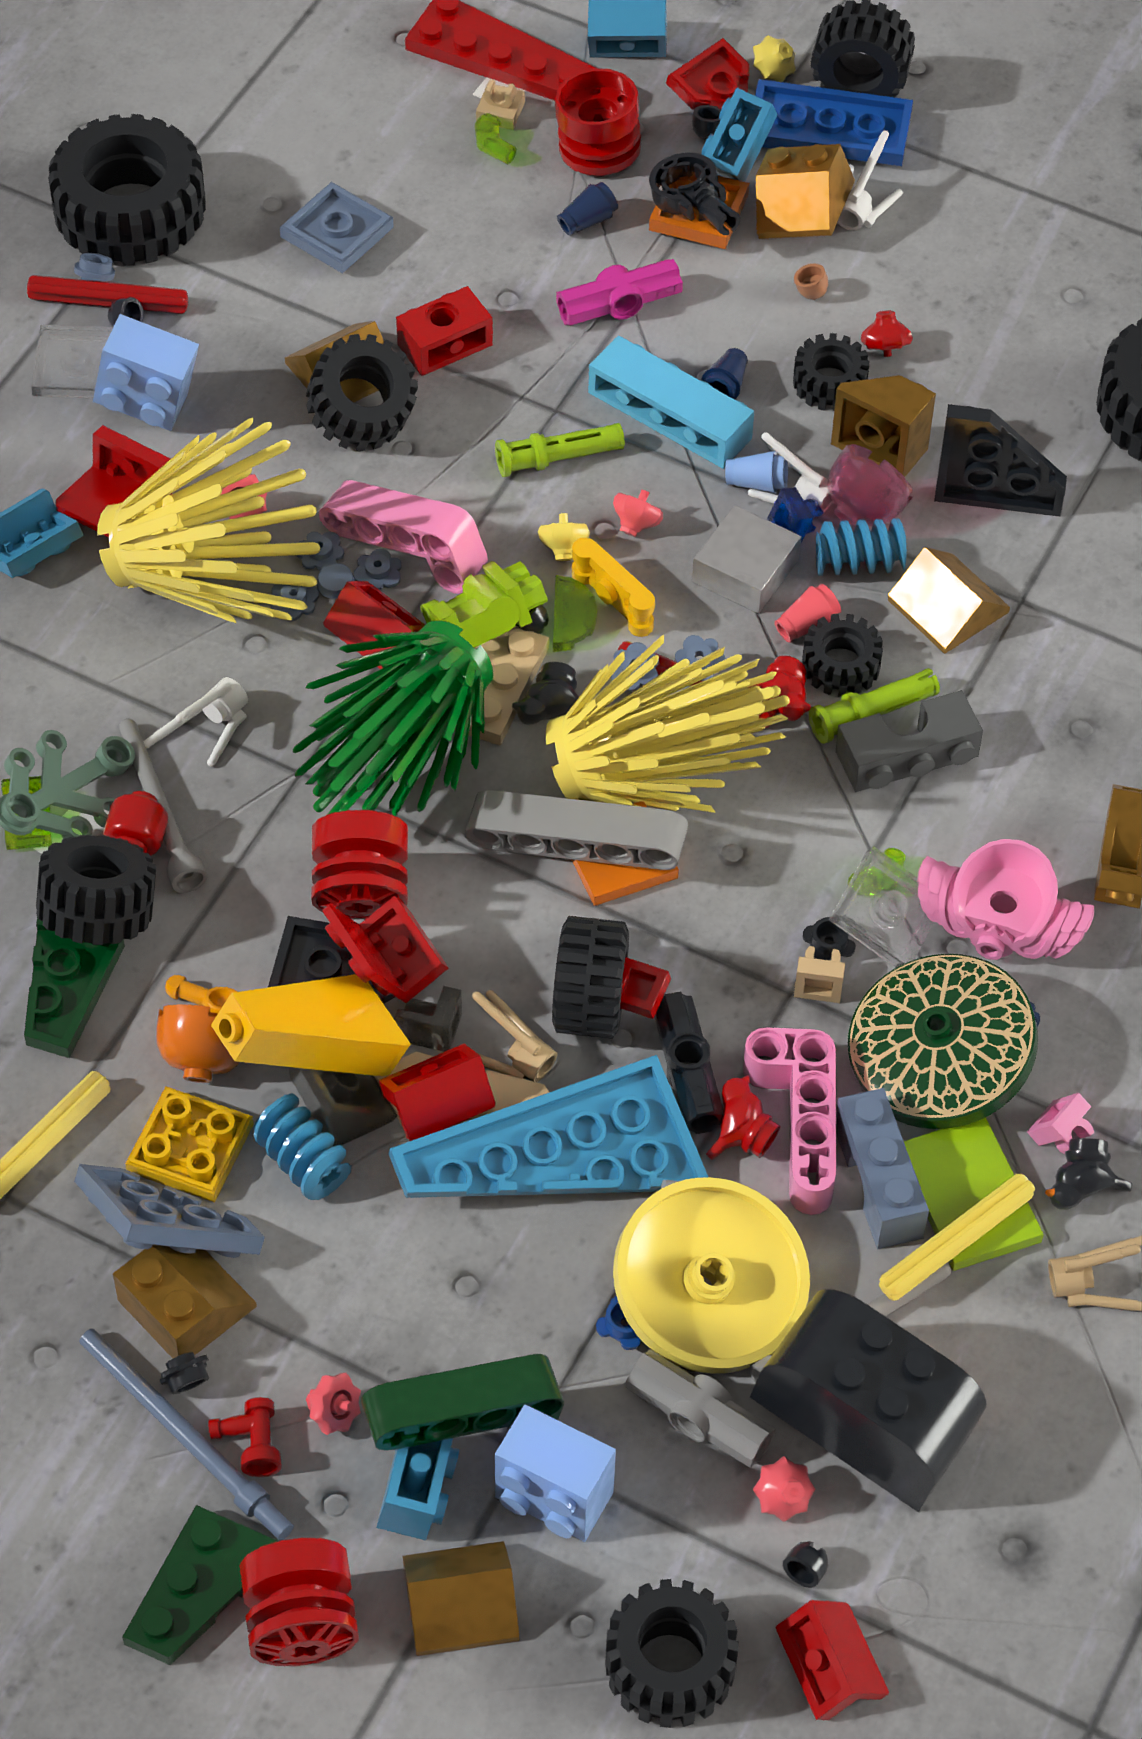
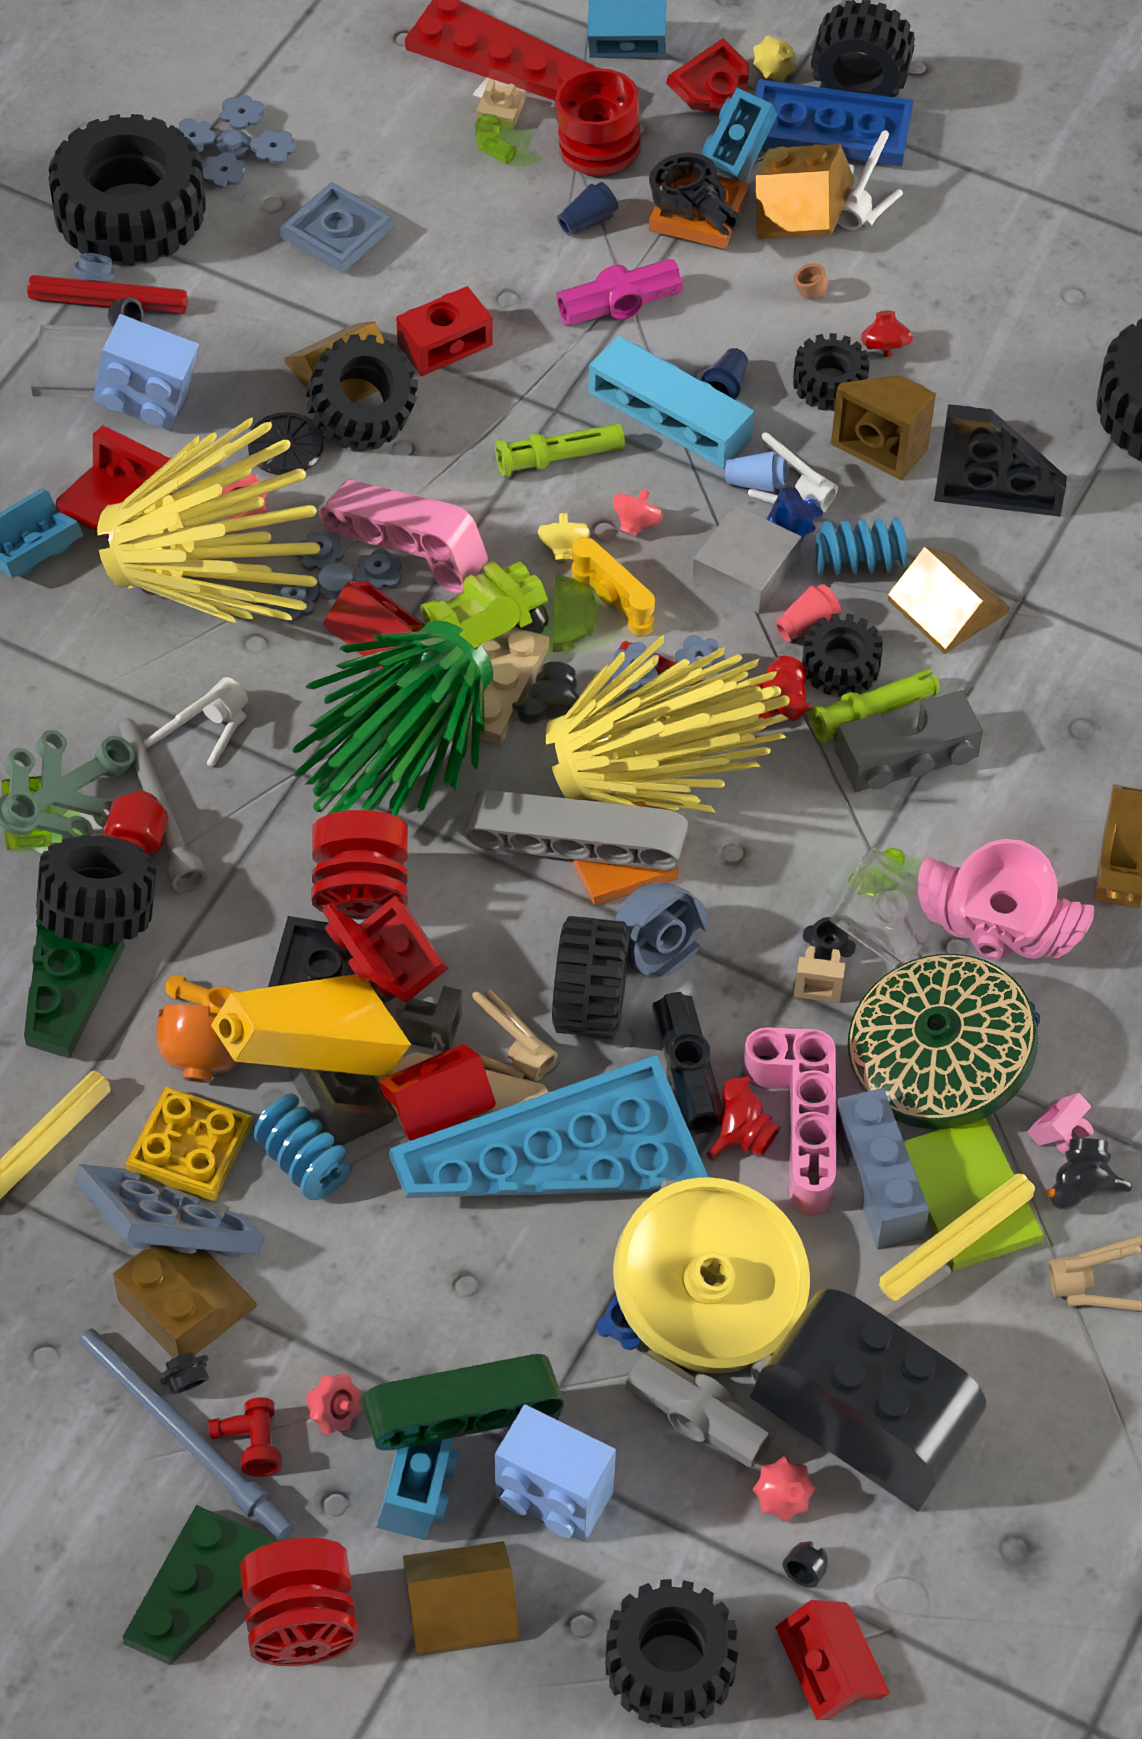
red tile [620,957,671,1019] -> none
black hinge [692,105,721,139] -> none
clear pink cylinder [827,444,913,527] -> none
none -> sand blue plant [176,95,296,188]
none -> black wheel [248,412,323,475]
none -> sand blue cylinder [615,882,708,977]

